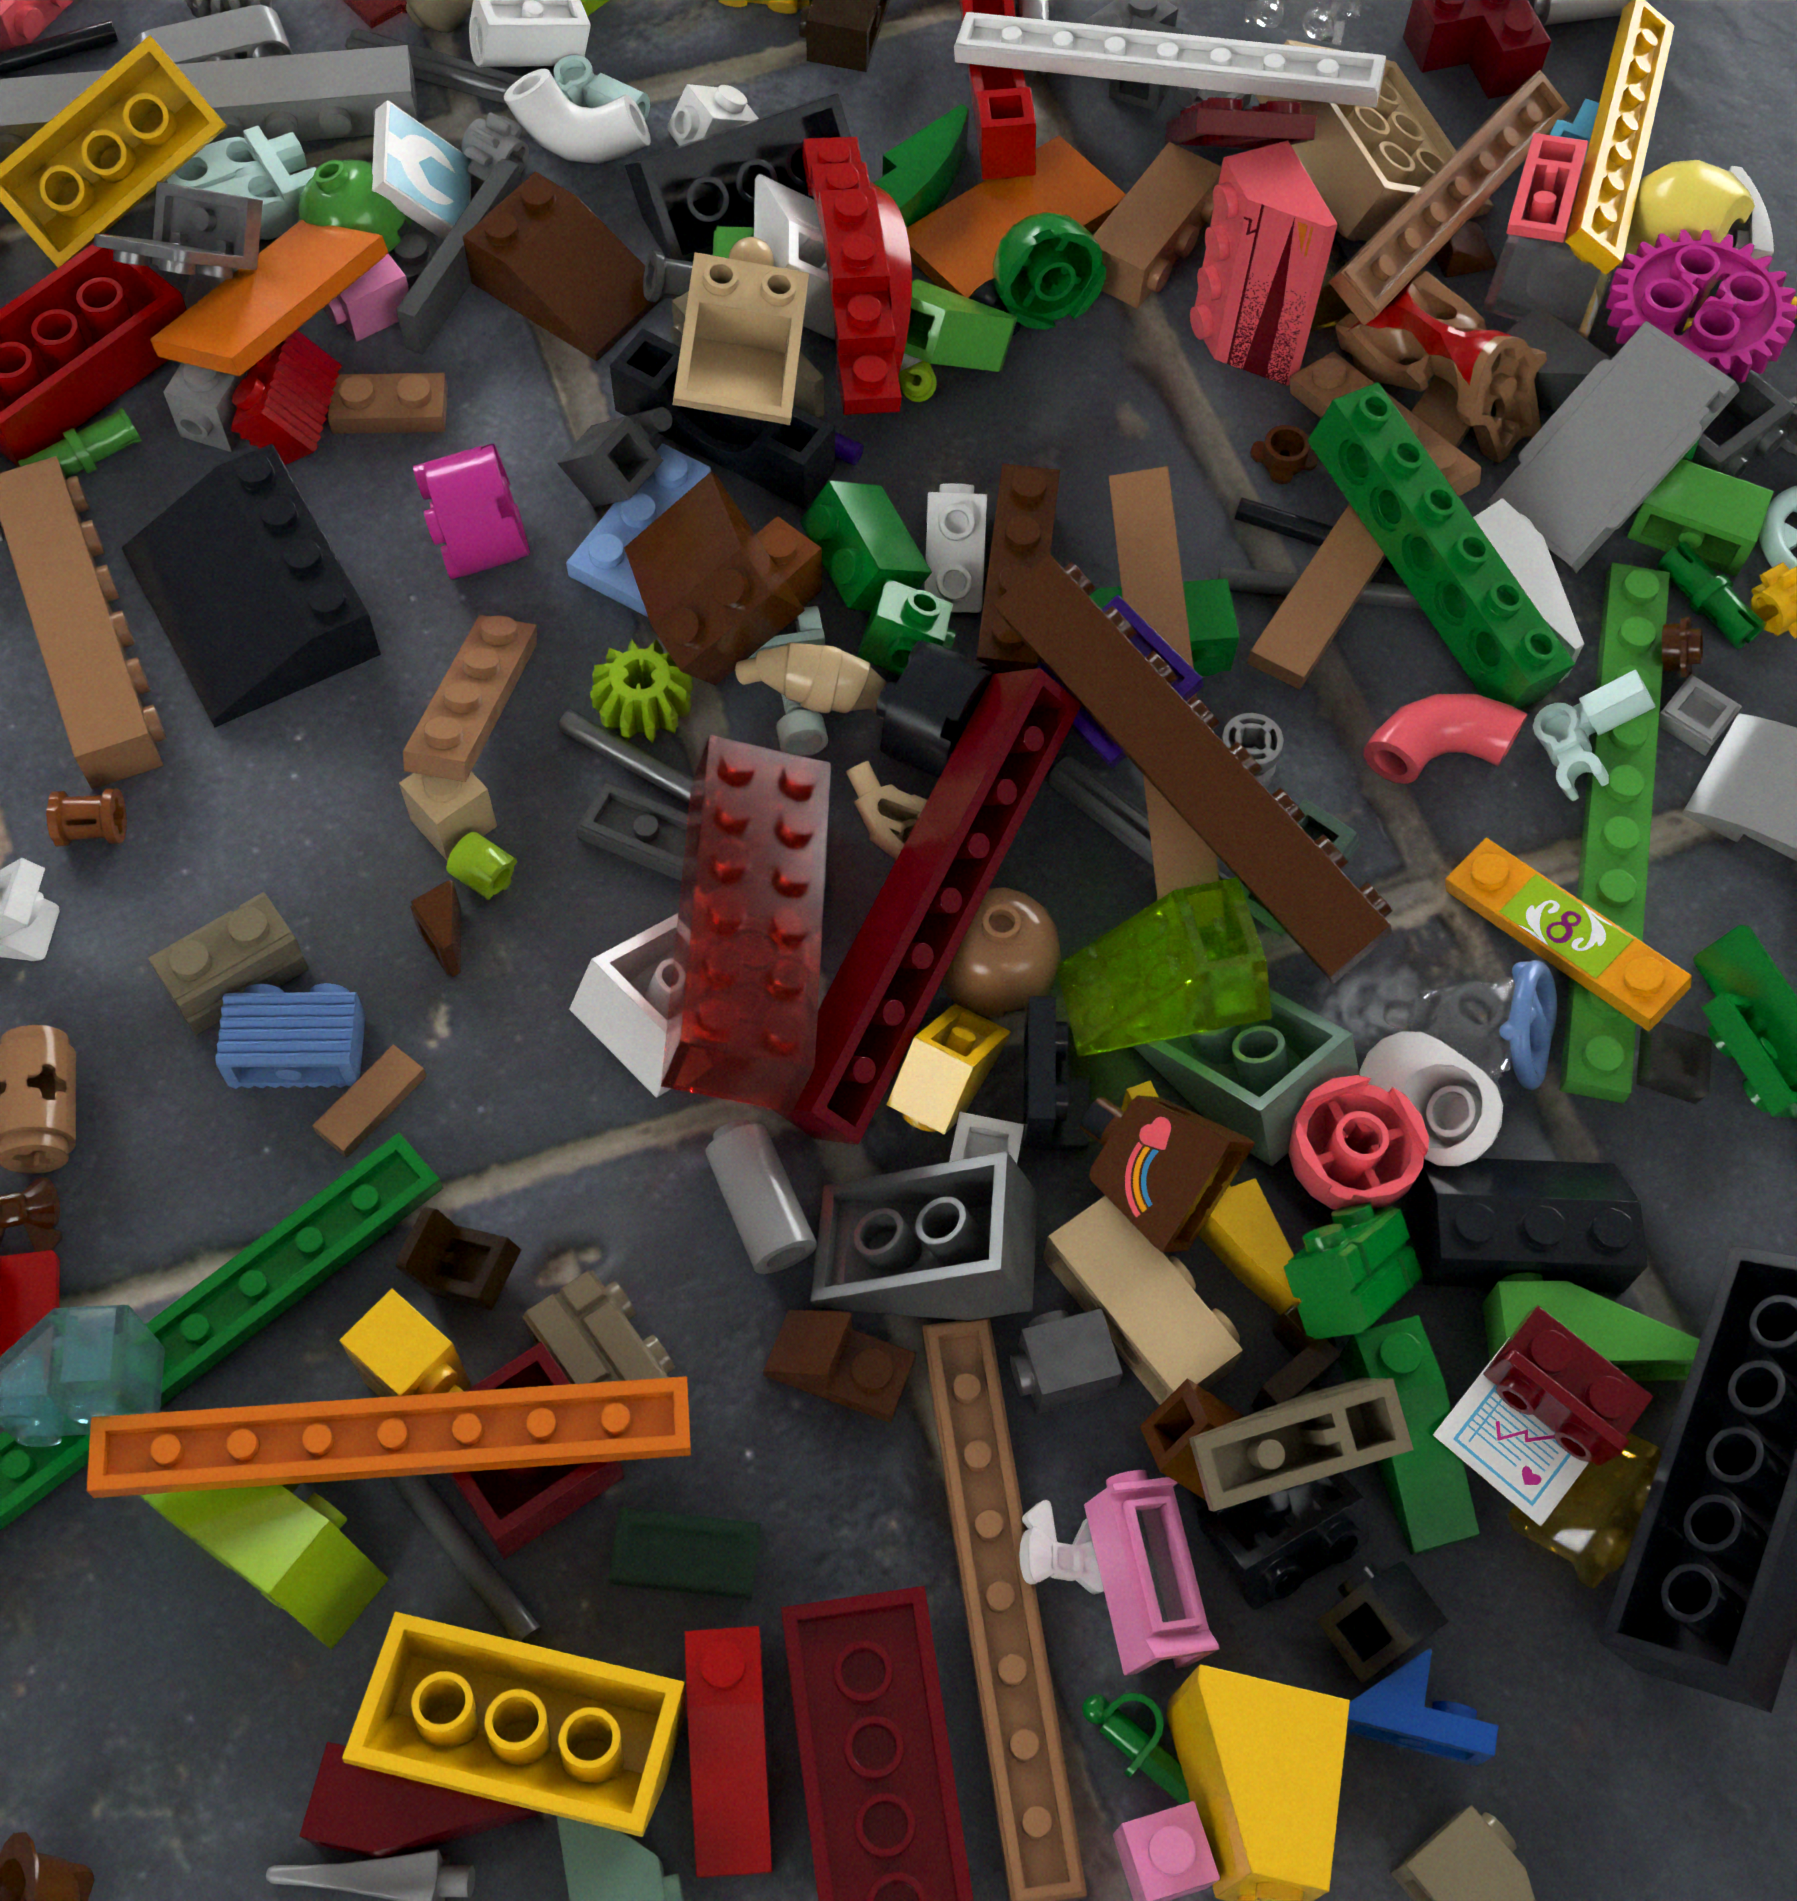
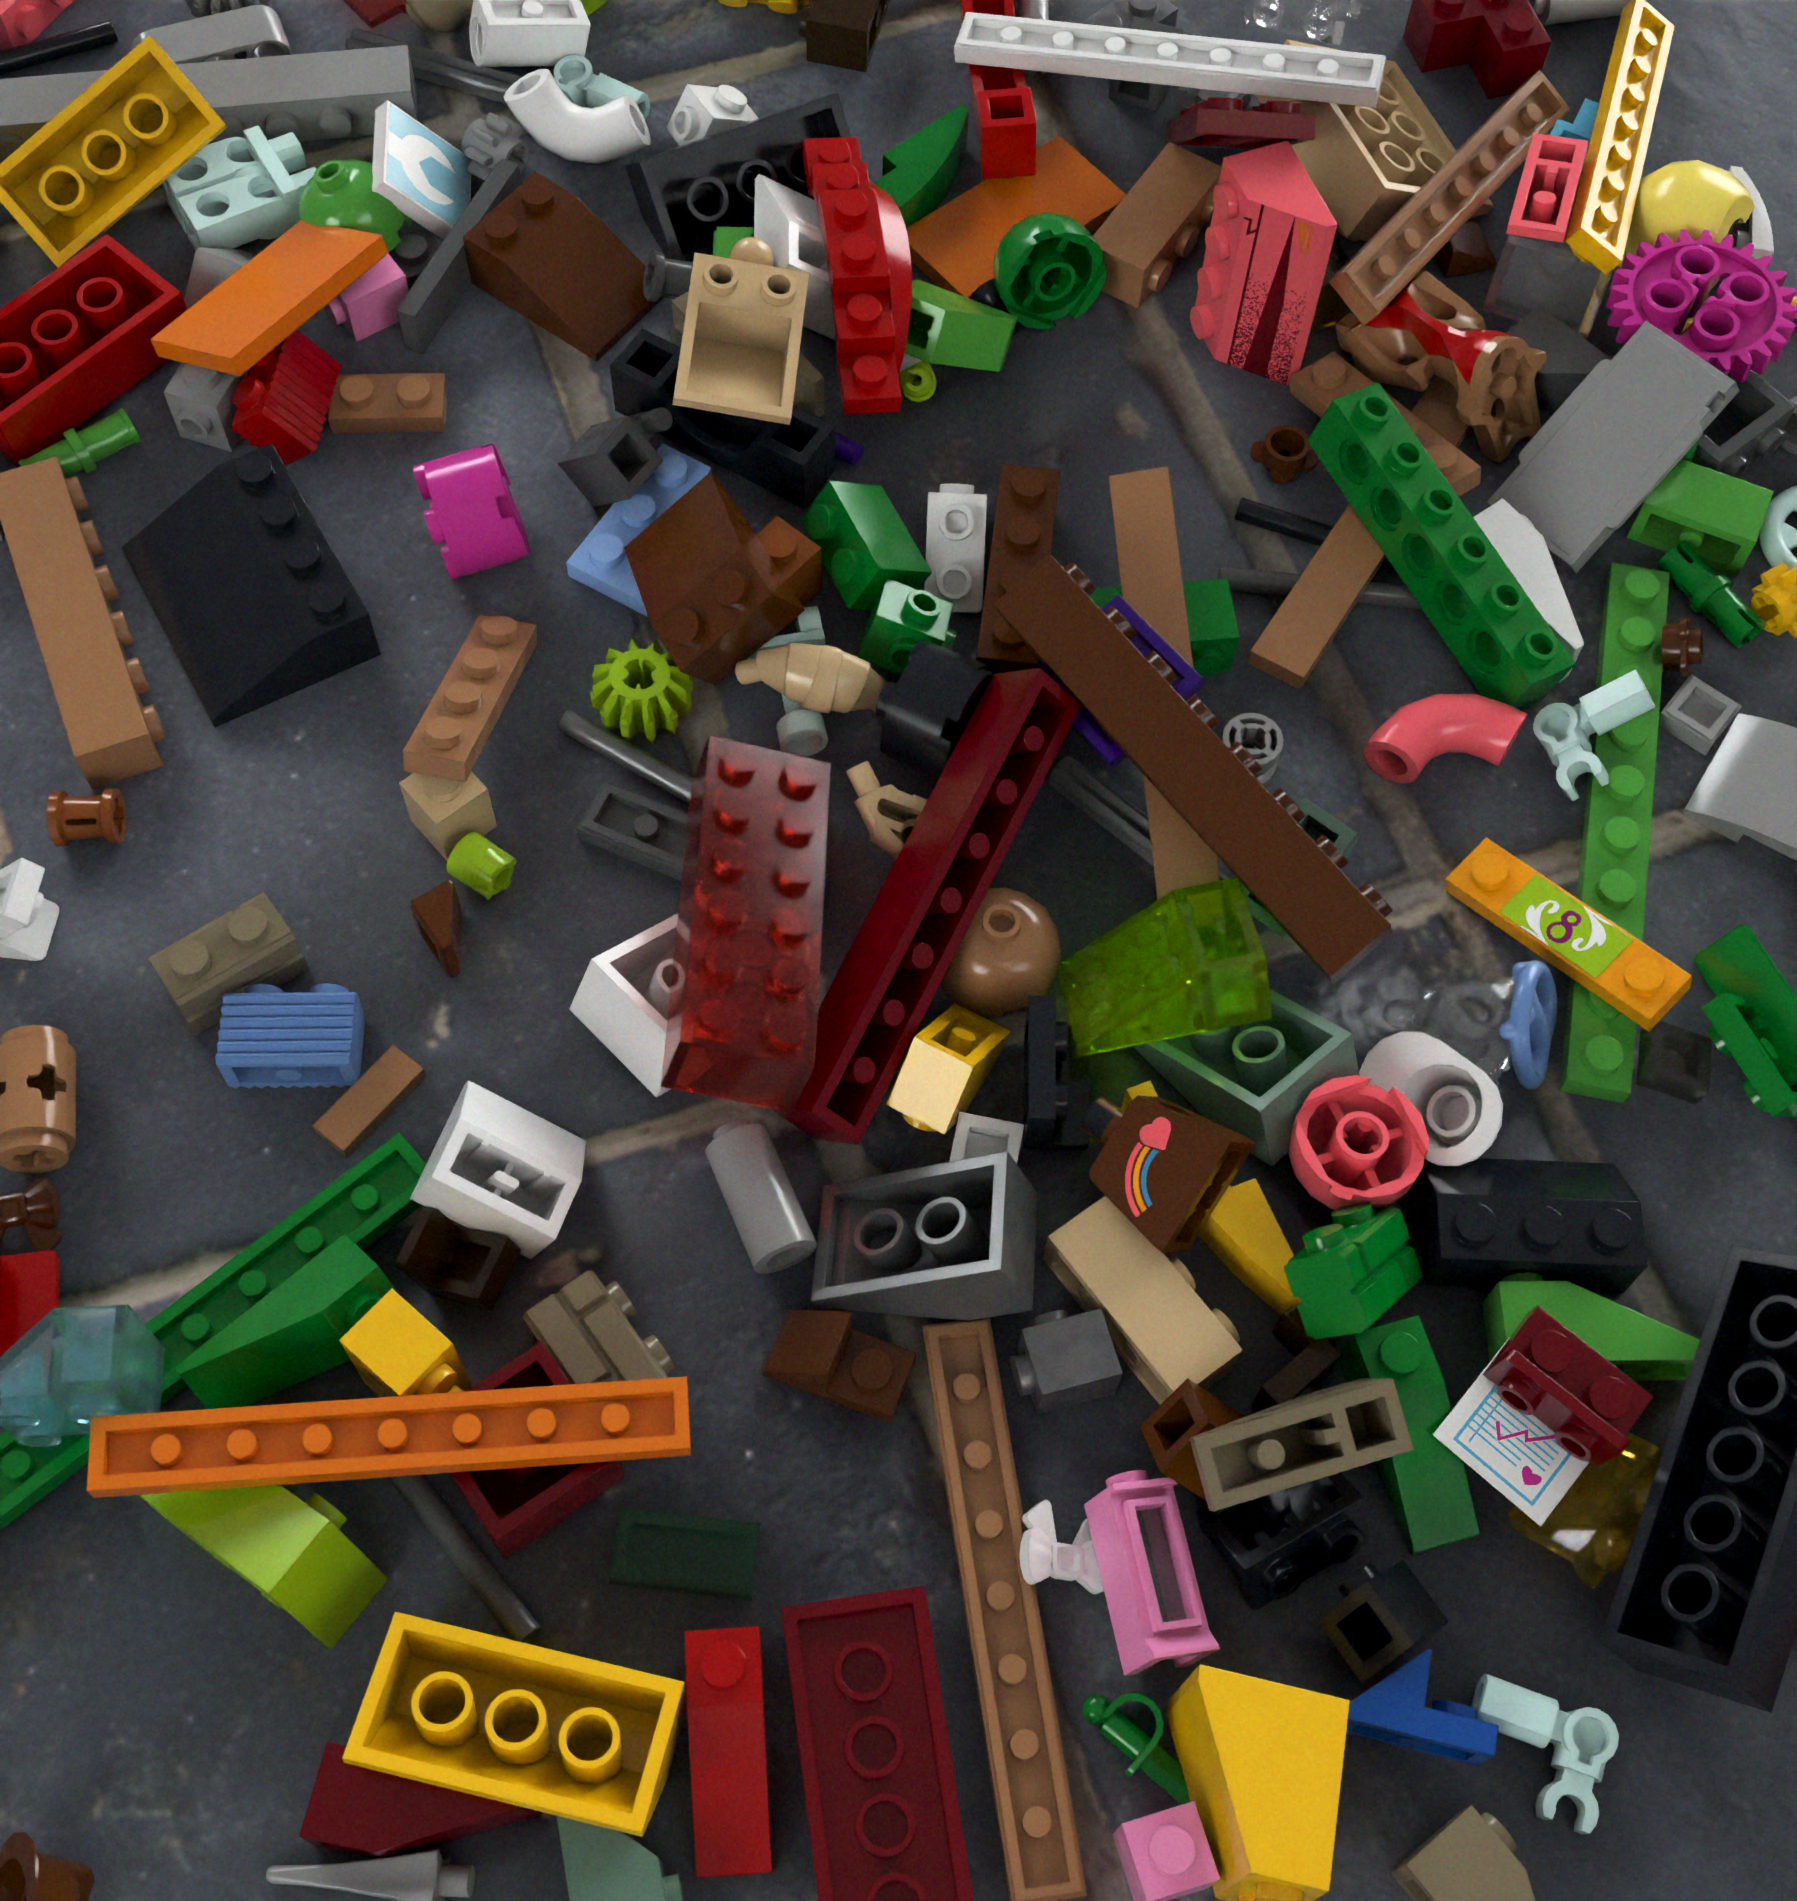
flat silver bracket [94,182,263,279] -> none
none -> green slope [174,1234,399,1409]
none -> white slope [410,1080,586,1259]
none -> light aqua bar [1471,1673,1619,1834]

